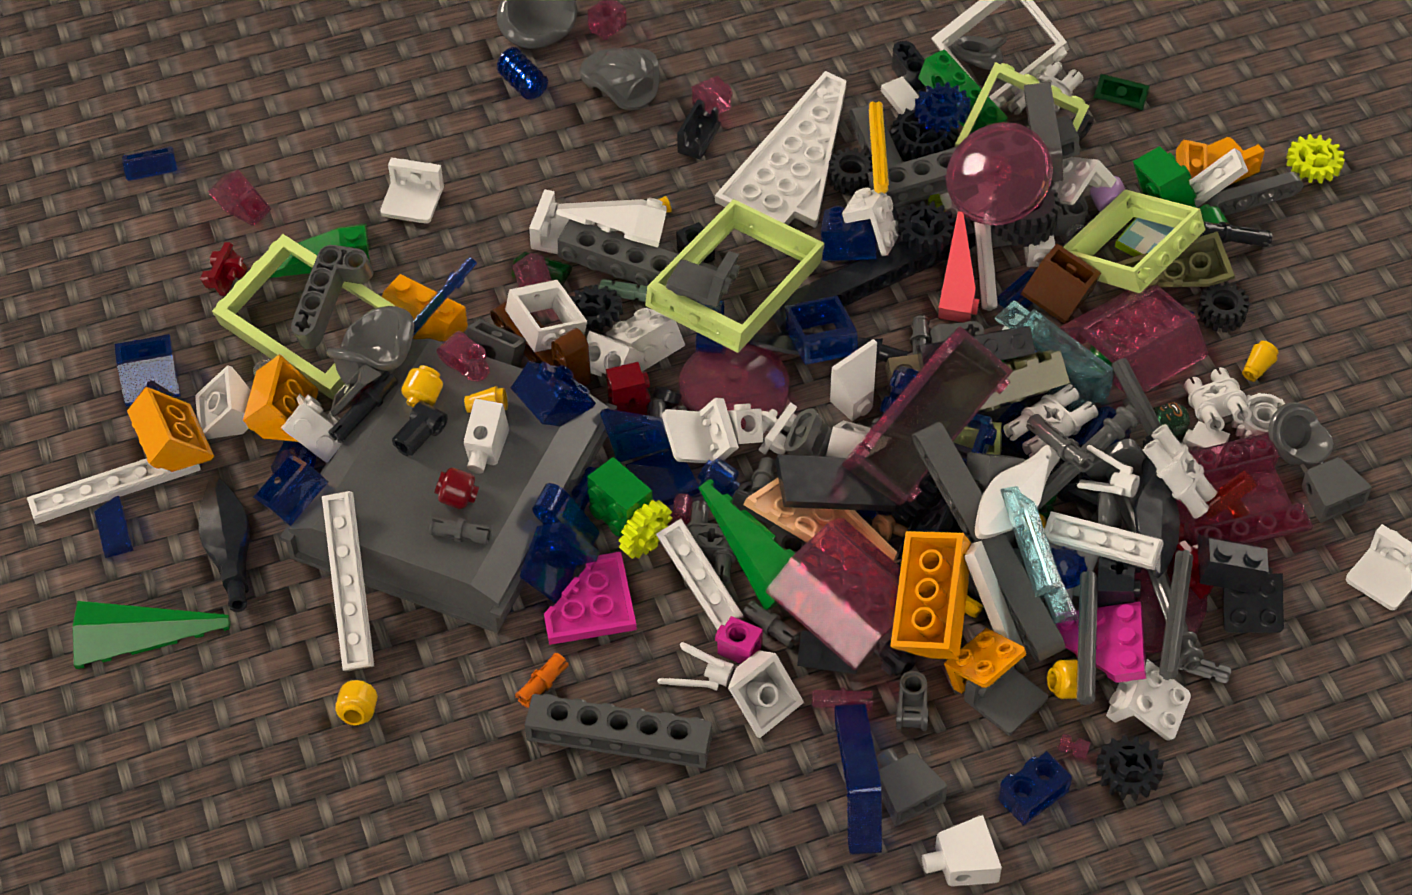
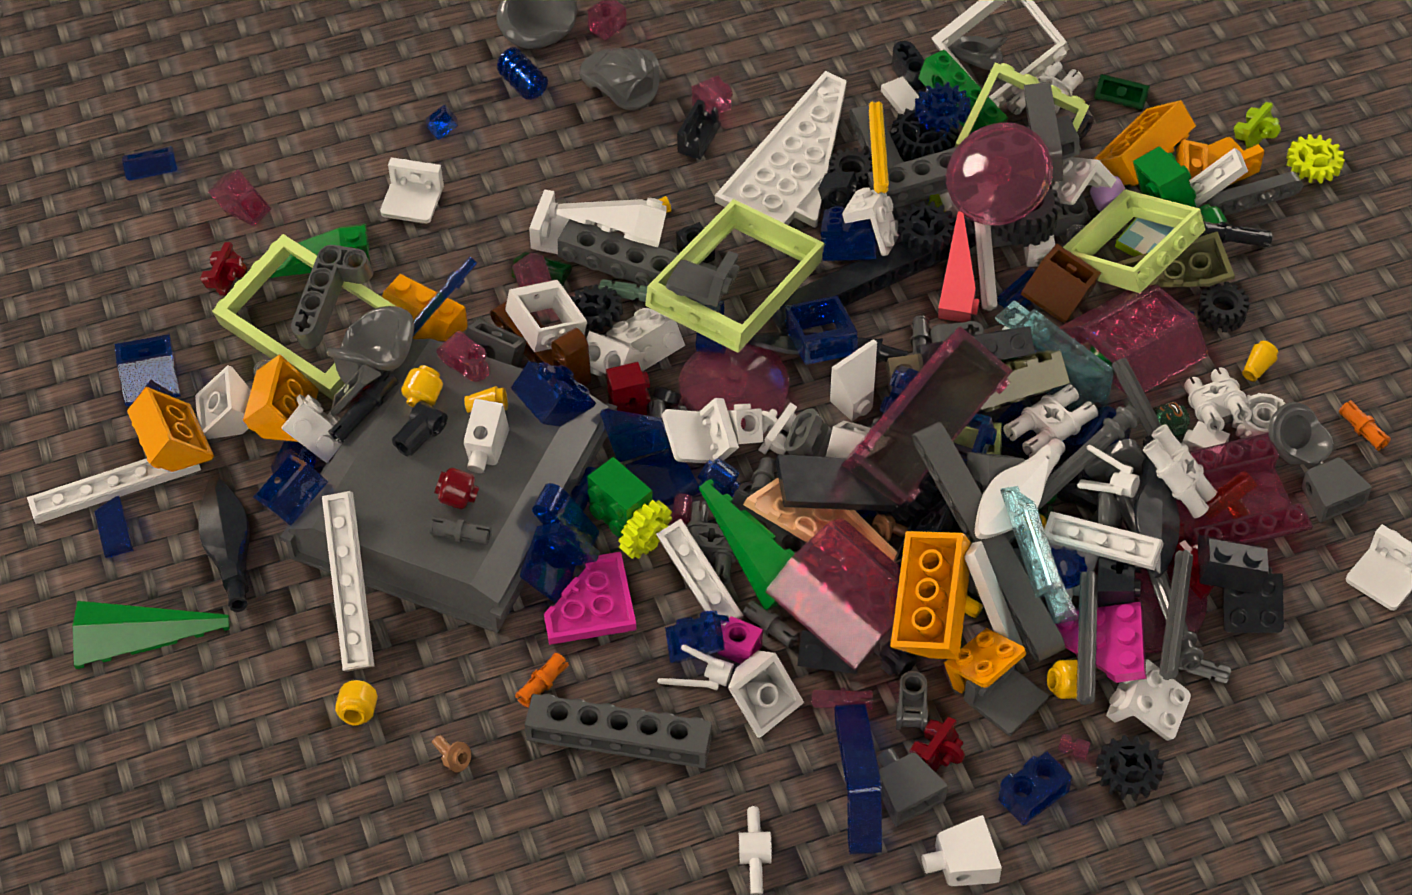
dark grey pin [1026,414,1094,472] -> none
none -> clear blue slope [426,104,458,140]
none -> medium nougat plate [432,735,471,772]
none -> clear blue bracket [665,610,730,663]
none -> white piece [739,806,771,895]
none -> black brick [818,172,862,210]
none -> dark red hips [909,717,965,773]
none -> light orange slope [1094,100,1196,186]
none -> lime hips [1234,102,1281,149]
none -> orange pin [1339,400,1391,451]

